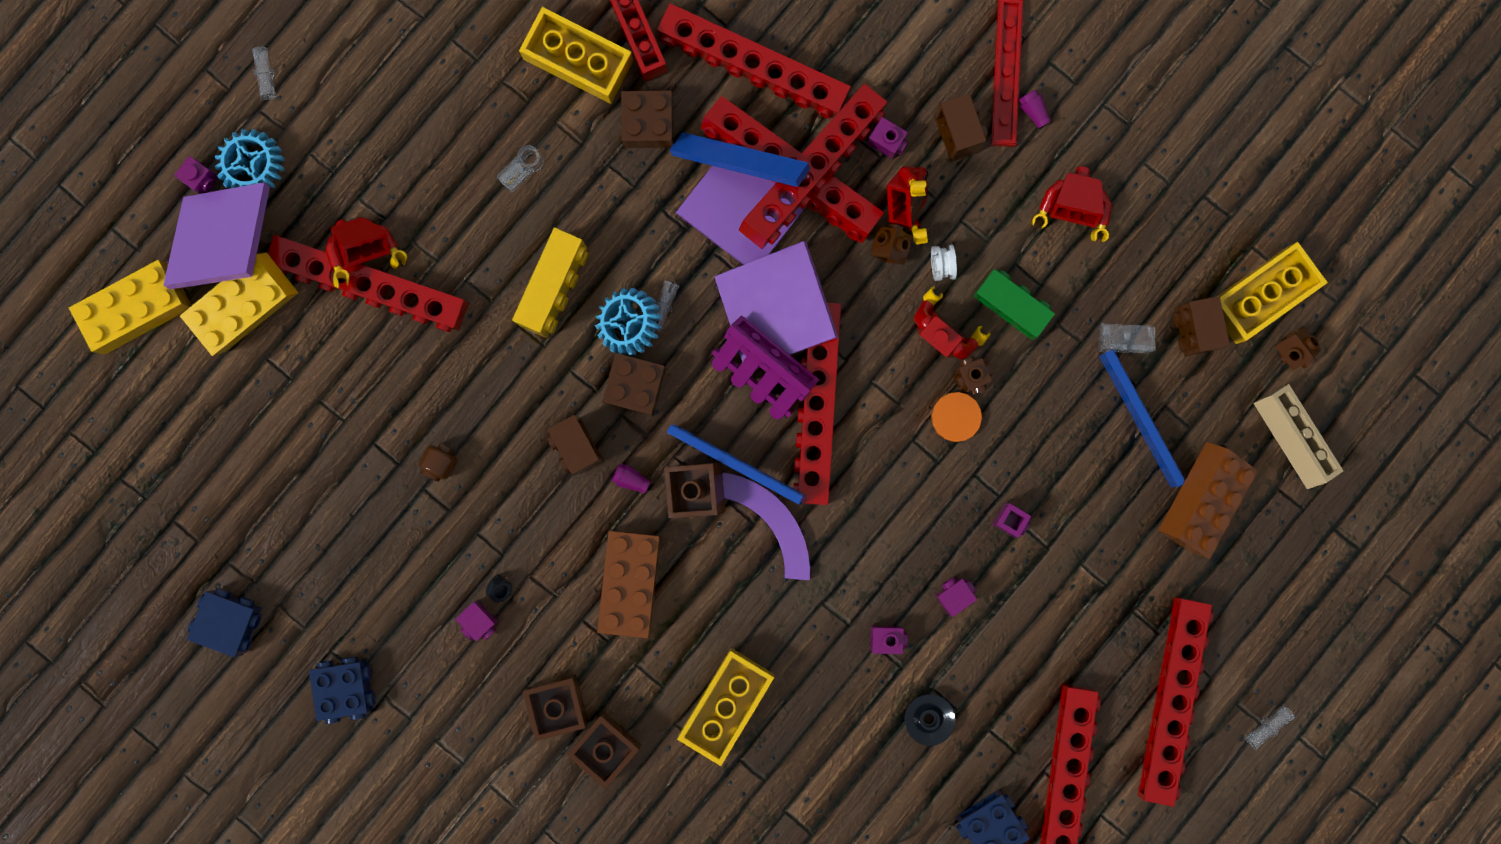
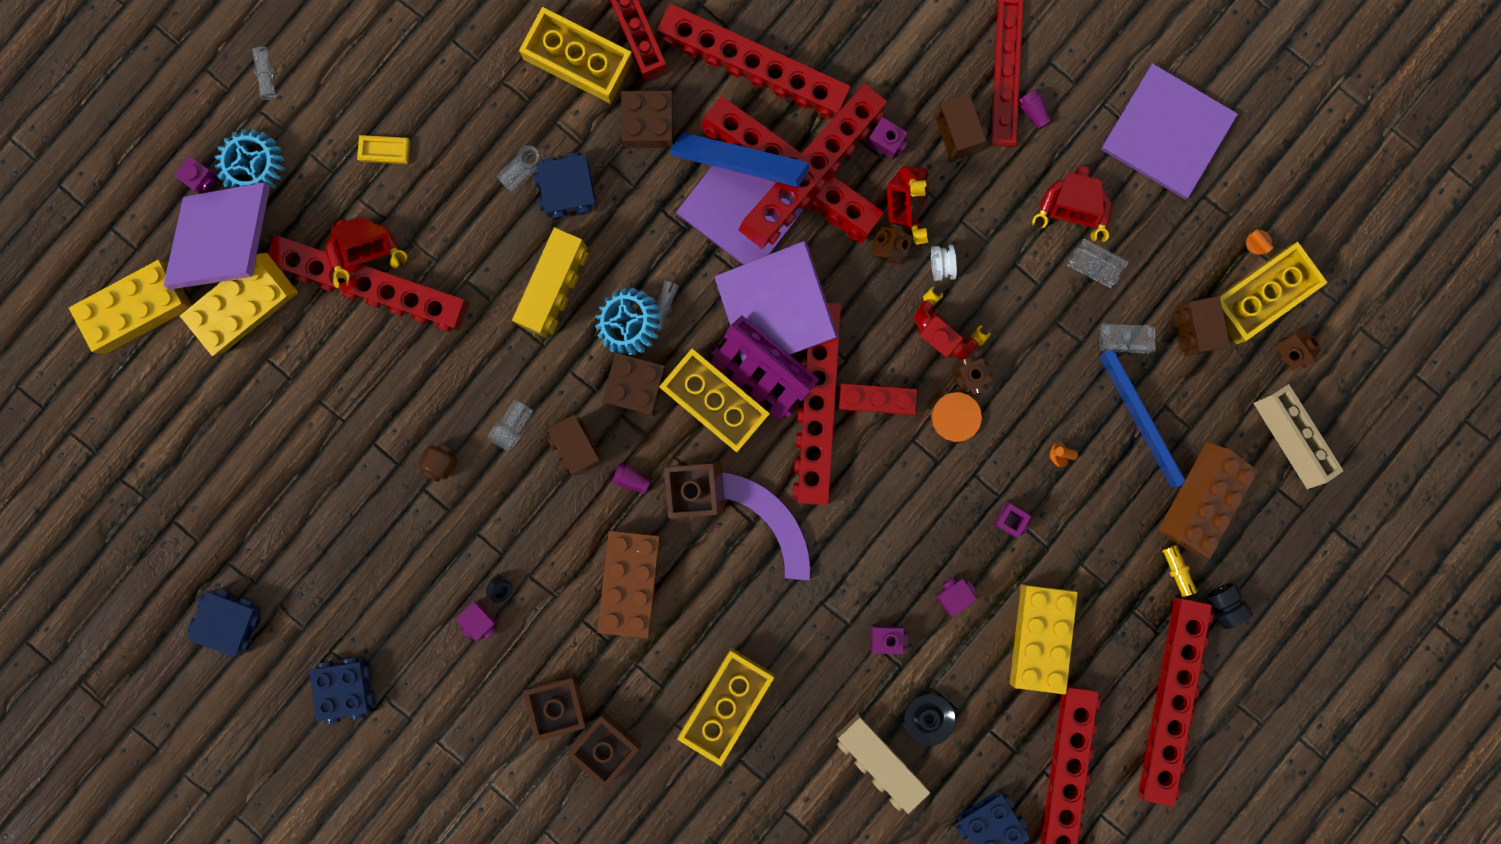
blue tile [667,424,806,505] -> none
green brick [973,269,1055,341] -> none
clear pin [1245,705,1295,750] -> none
none -> yellow tile [357,135,410,164]
none -> clear piece [487,399,534,453]
none -> dark blue brick [533,153,597,220]
none -> yellow brick [659,349,770,453]
none -> tan brick [836,714,930,814]
none -> red arch [837,384,917,416]
none -> yellow brick [1010,584,1077,694]
none -> orange plate [1050,442,1078,467]
none -> clear hinge [1067,239,1129,288]
none -> medium lavender tile [1101,63,1238,200]
none -> yellow pin [1162,544,1198,597]
none -> black wheel [1205,582,1253,629]
none -> orange plate [1246,228,1274,255]

